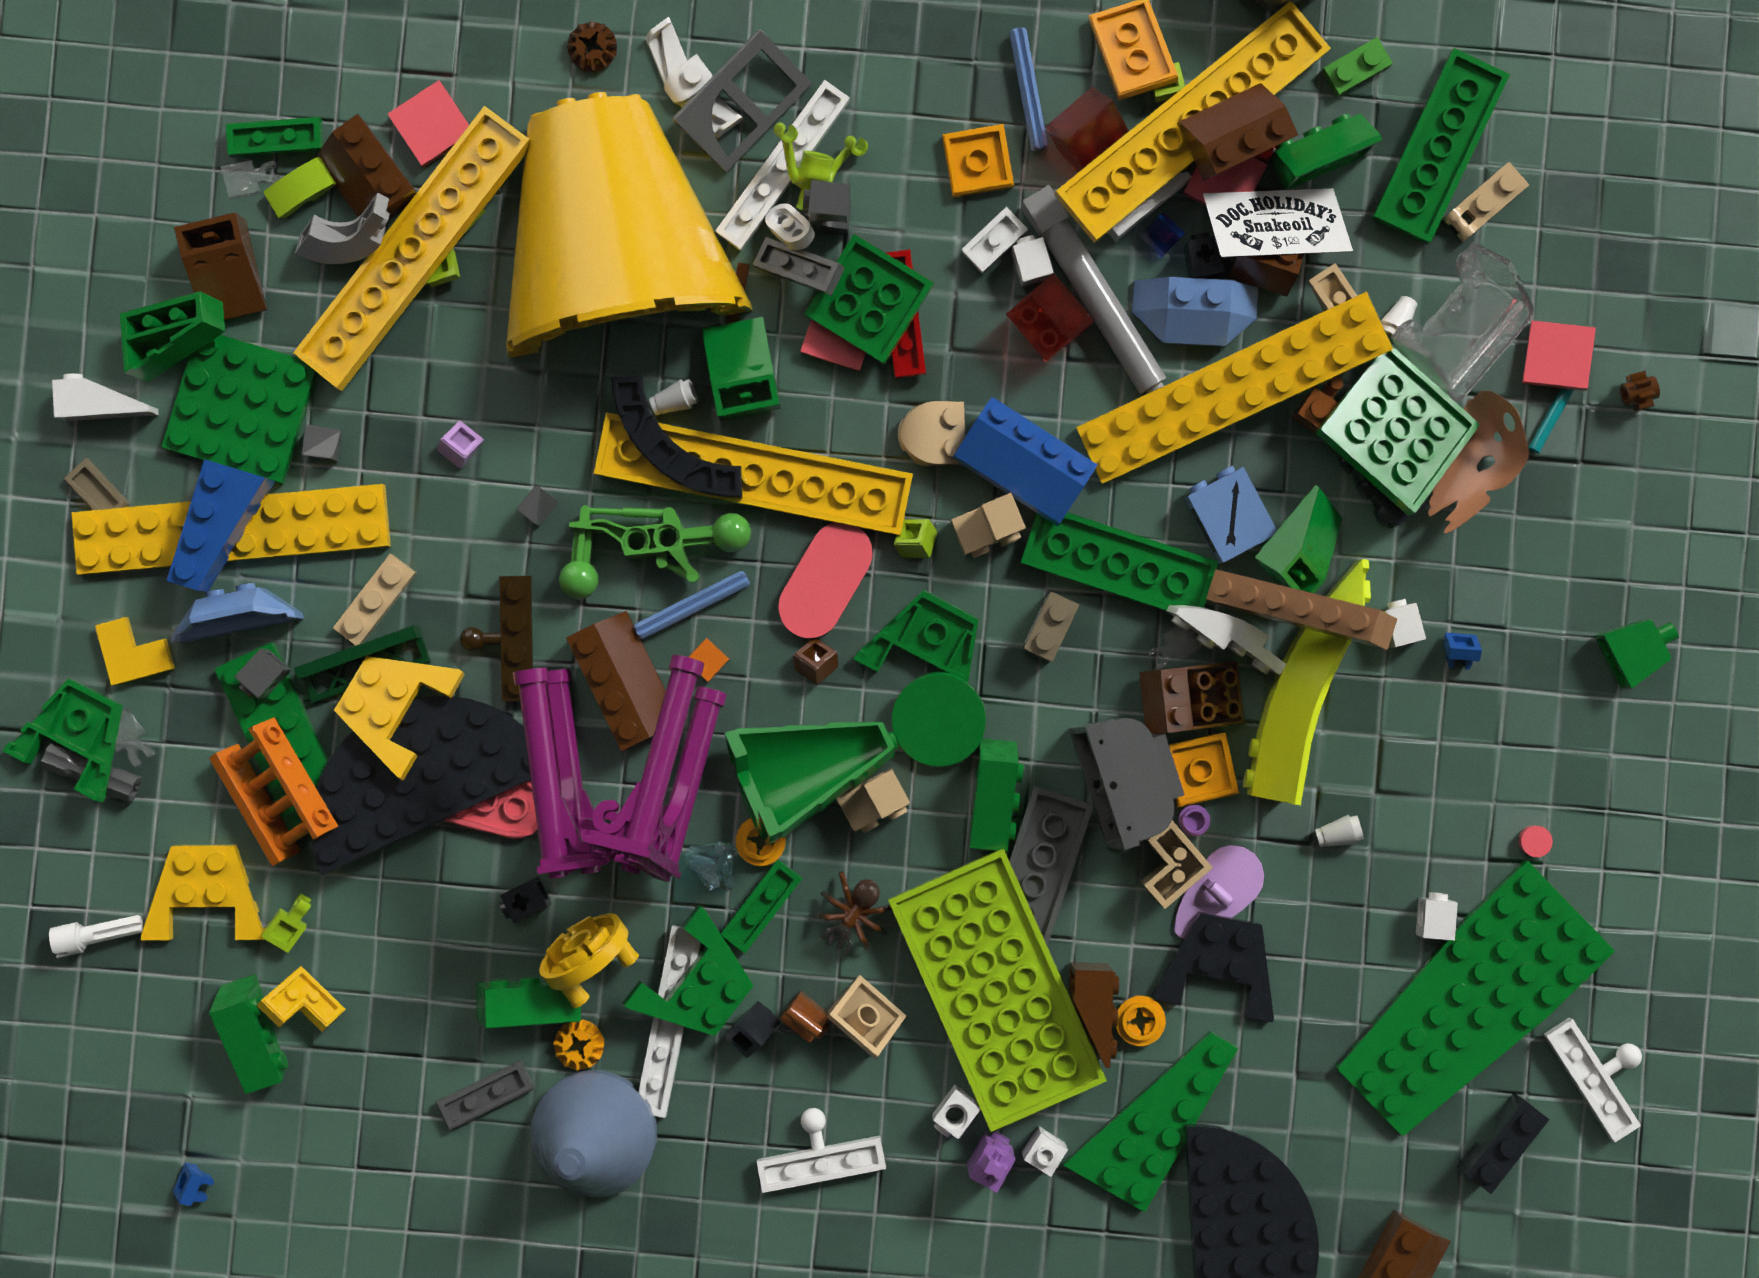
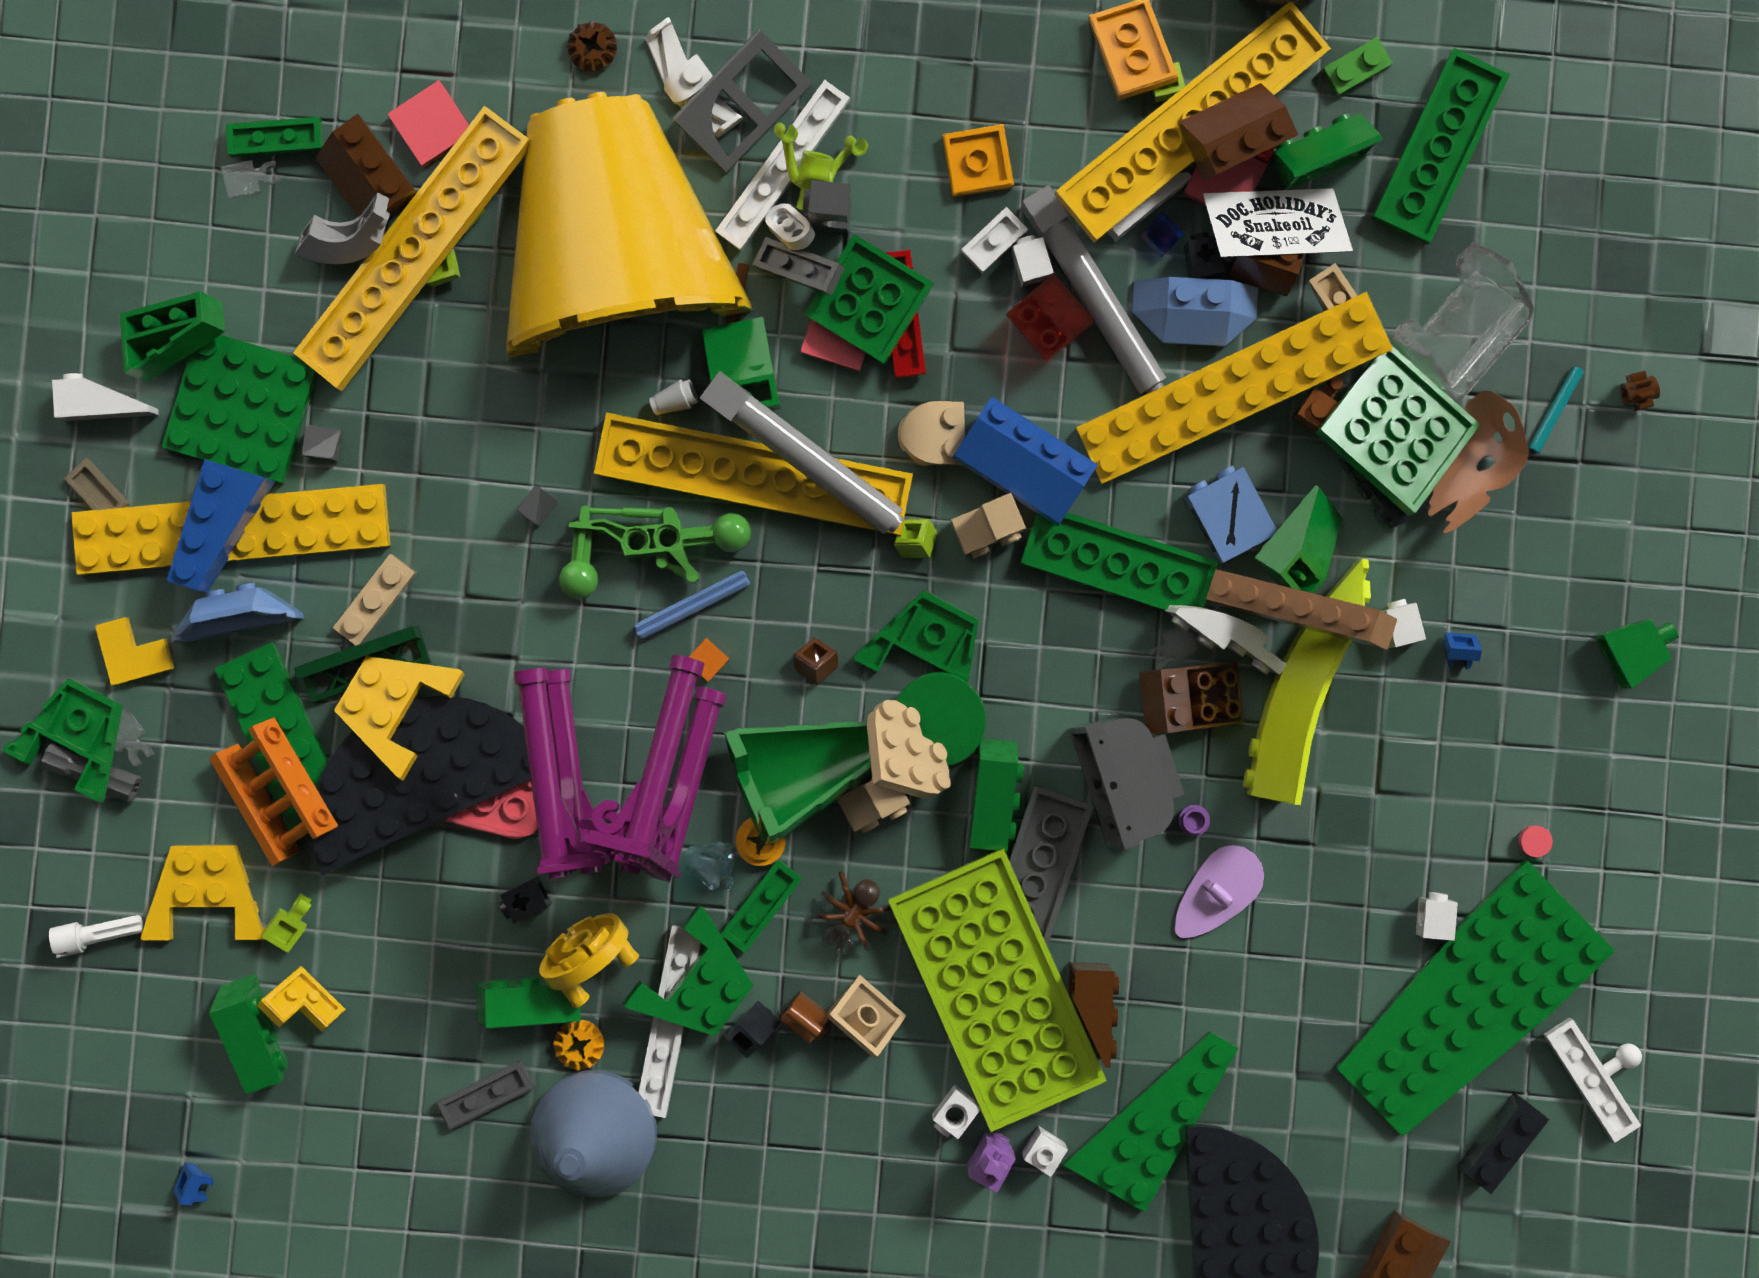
reddish brown slope [174,212,267,321] -> none
dark grey brick [235,648,291,698] -> none
lime slope [263,157,336,218] -> none
lavender slope [437,421,484,469] -> none
dark brown plate [460,576,533,701] -> none
reddish brown slope [566,611,666,751] -> none
black tile [611,376,743,498] -> none
white plate [757,1108,886,1193] -> none
coral tile [778,522,873,638] -> none
medium blue axle [1010,28,1048,151] -> none
dark tan brick [1022,591,1079,662] -> none
clear red slope [1045,87,1129,172] -> none
light orange gear [1116,995,1166,1046] -> none
tan brick [1140,820,1213,909] -> none
black wing [1152,911,1274,1022] -> none
light orange tile [1168,732,1239,807] -> none
white cone [1315,814,1364,847] -> none
white cone [1381,296,1417,344] -> none
tan plate [1443,162,1529,242] -> none
coral tile [1522,320,1596,391] -> none
none -> light grey brick [700,371,904,534]
none -> tan plate [867,700,951,798]

